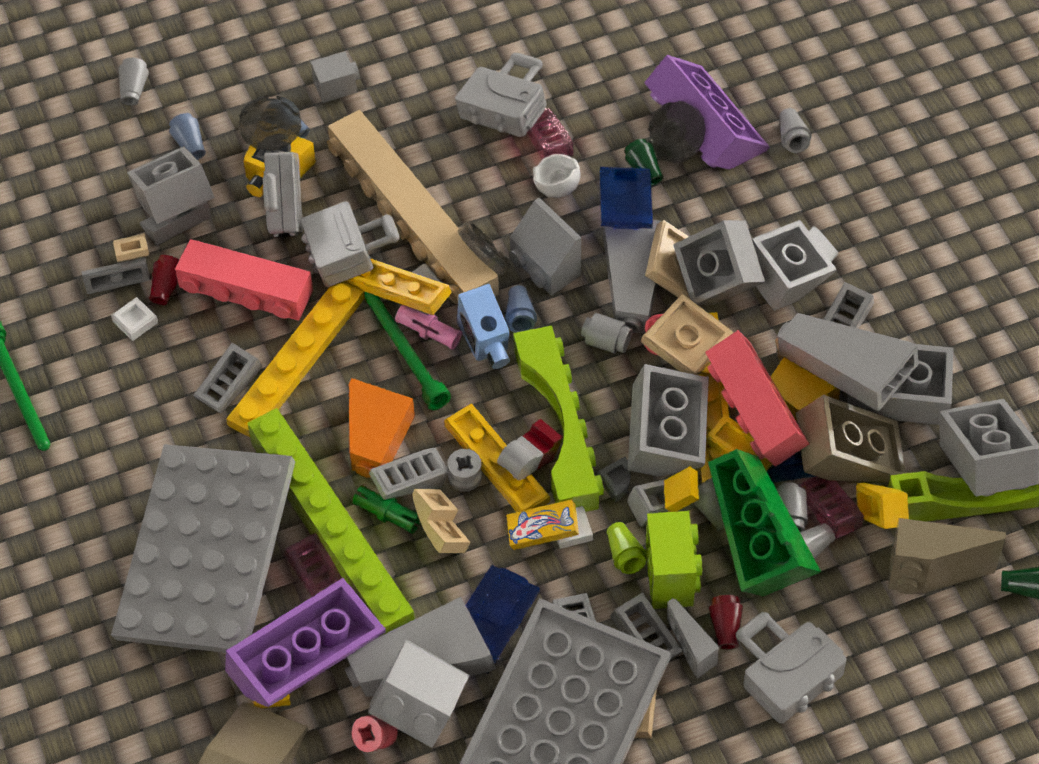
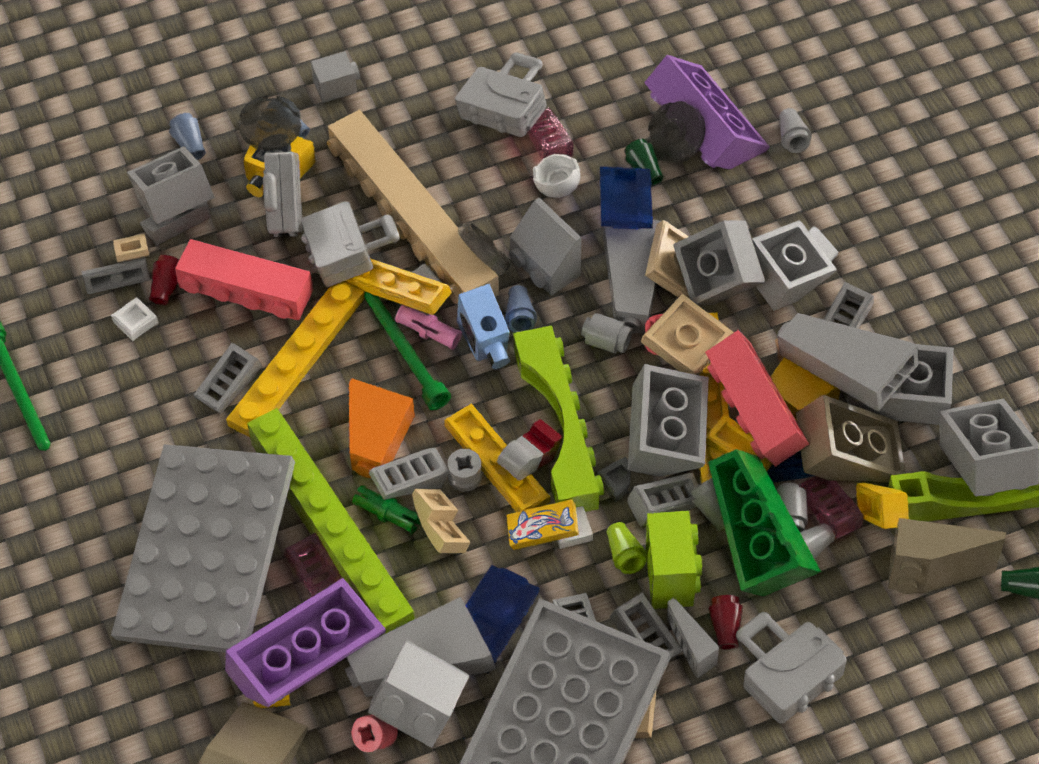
light grey cone [118,58,149,105] -> none
yellow tile [664,466,699,512] -> none

